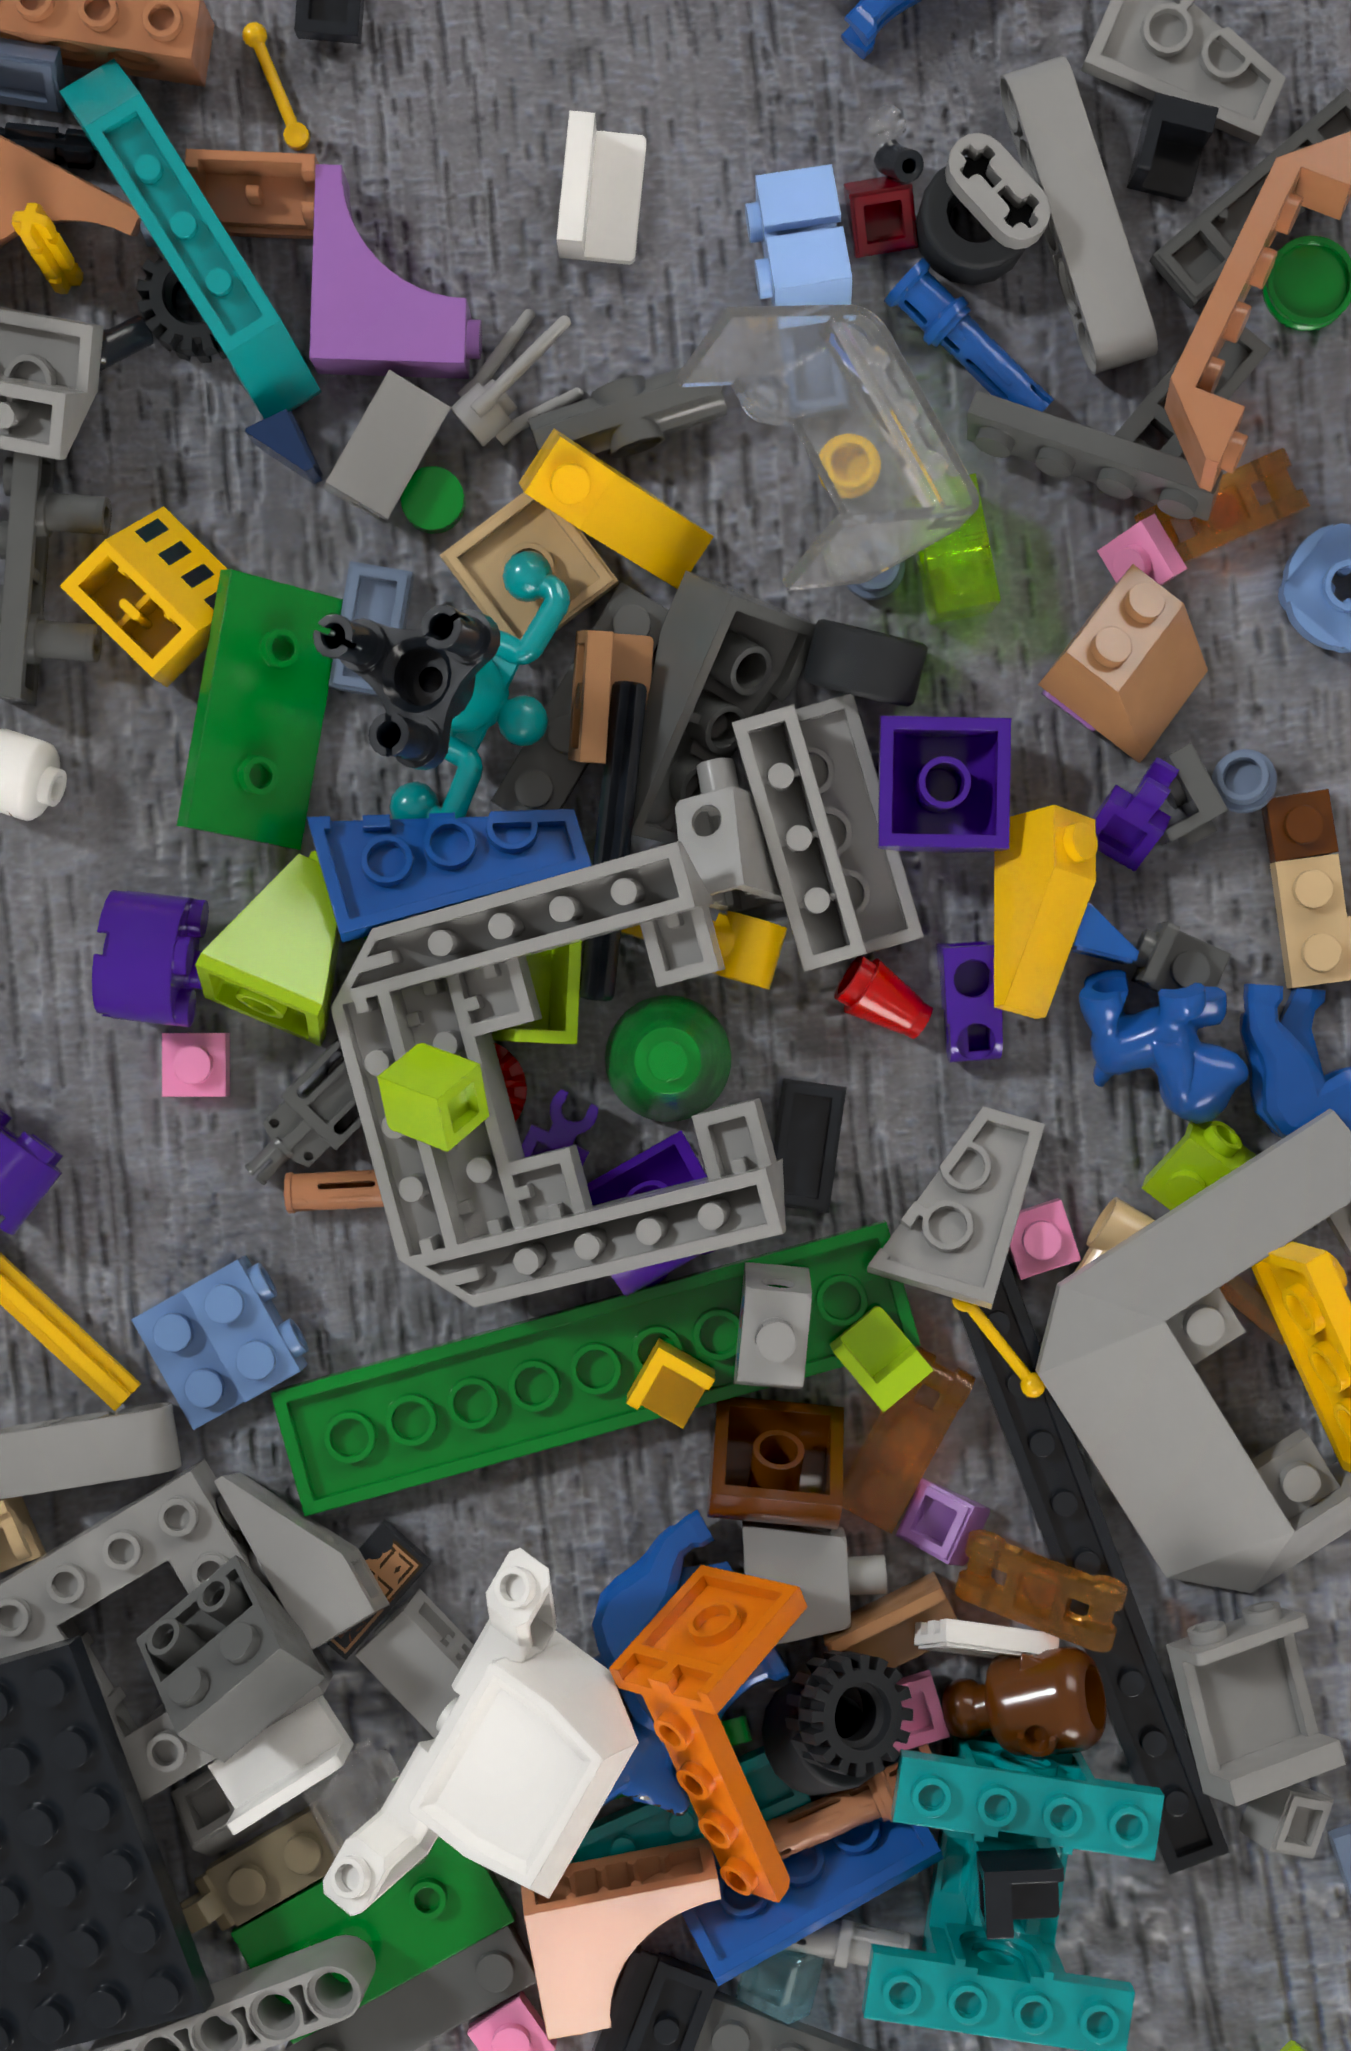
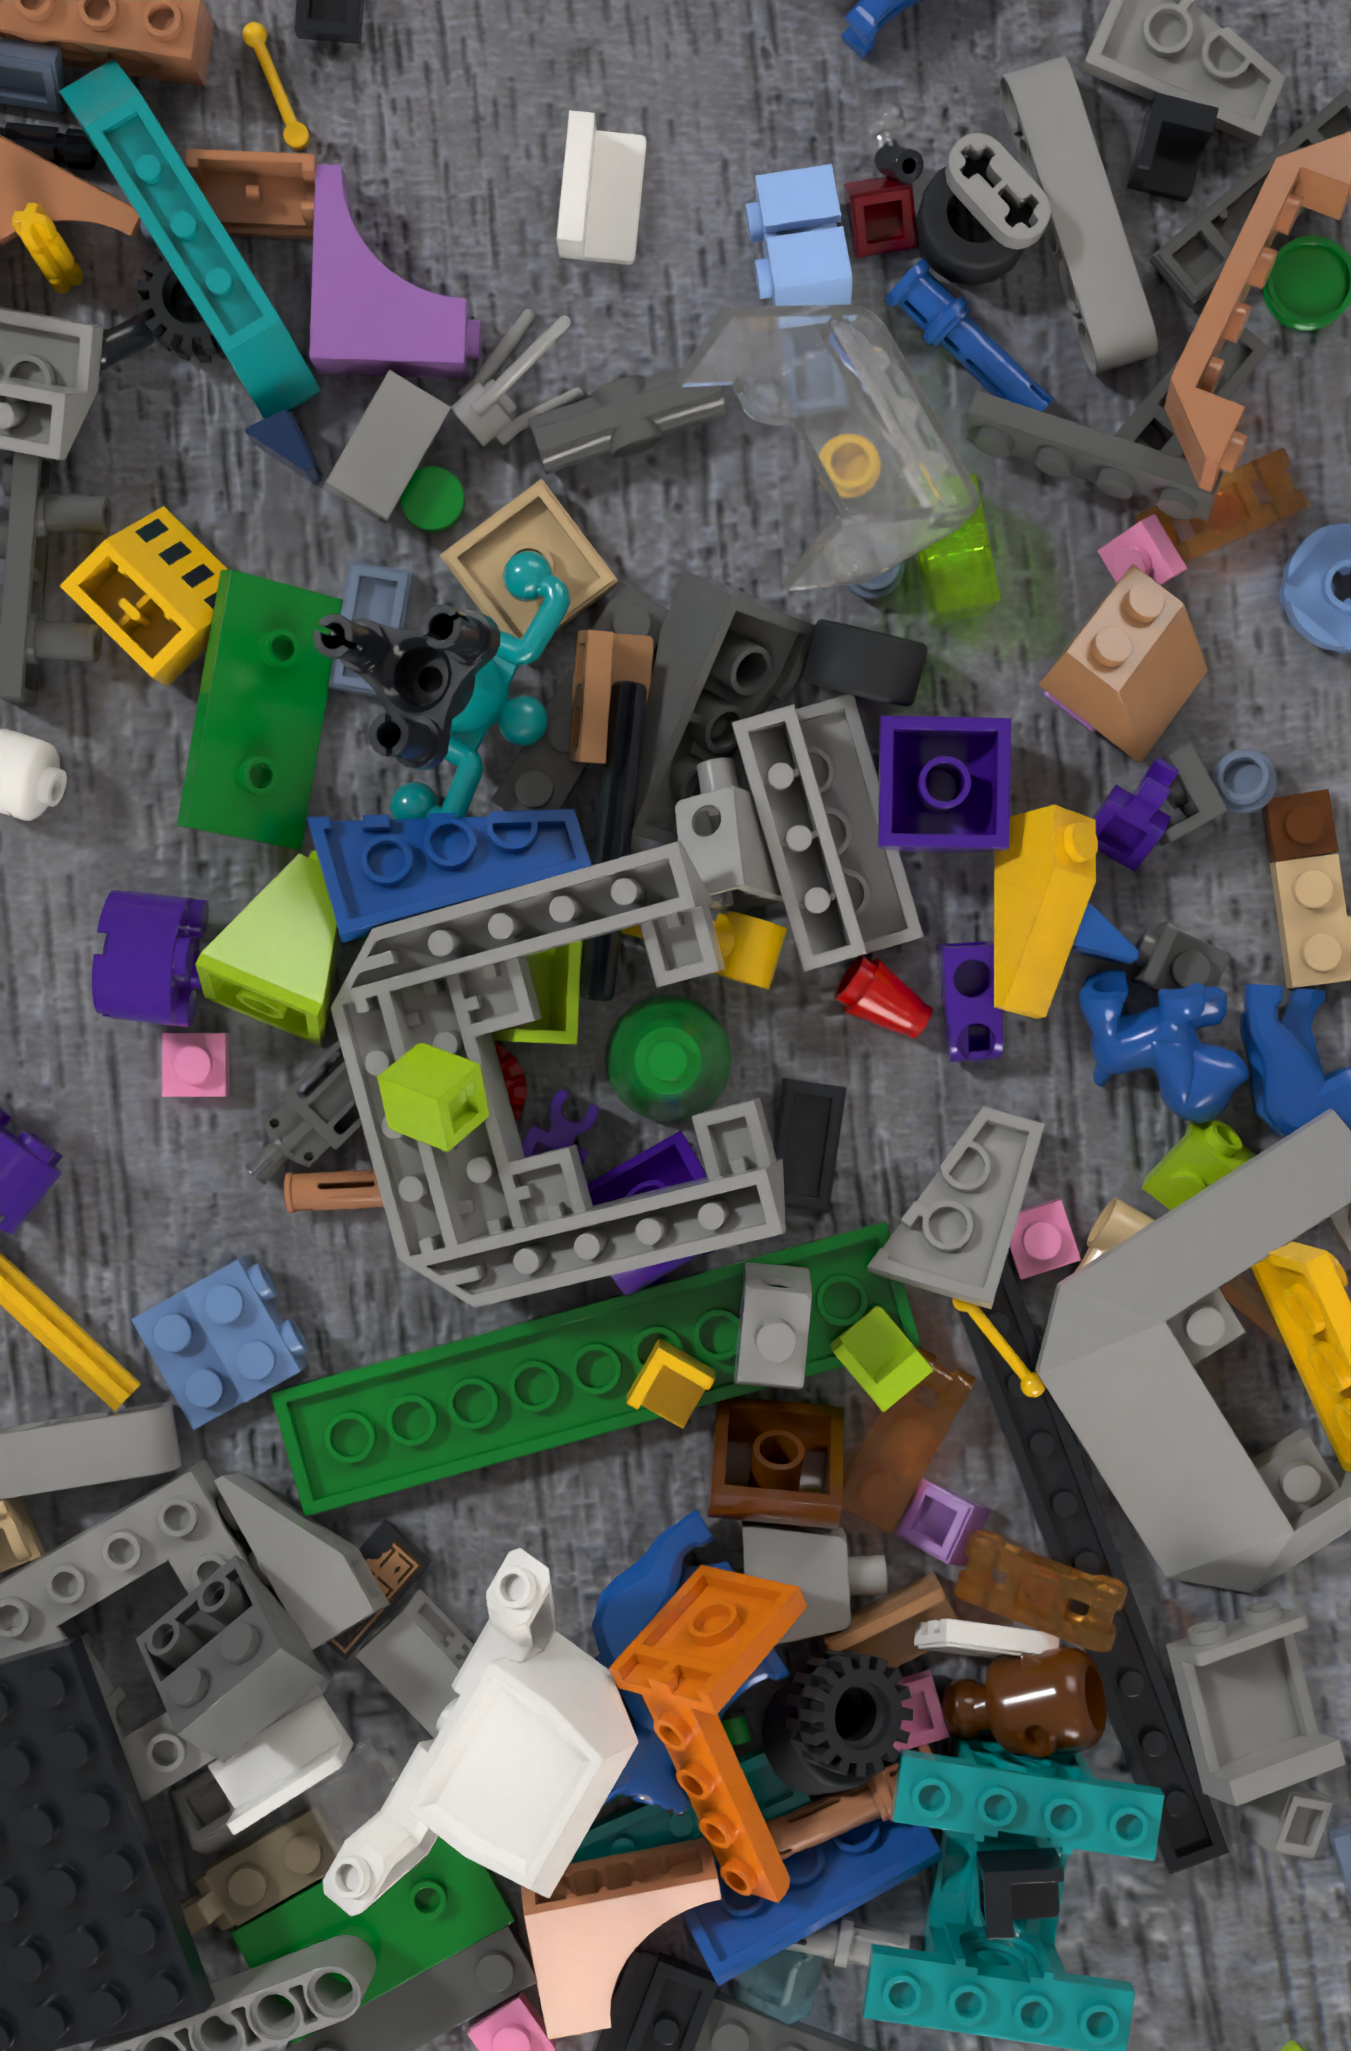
yellow slope [519,428,714,589] -> none

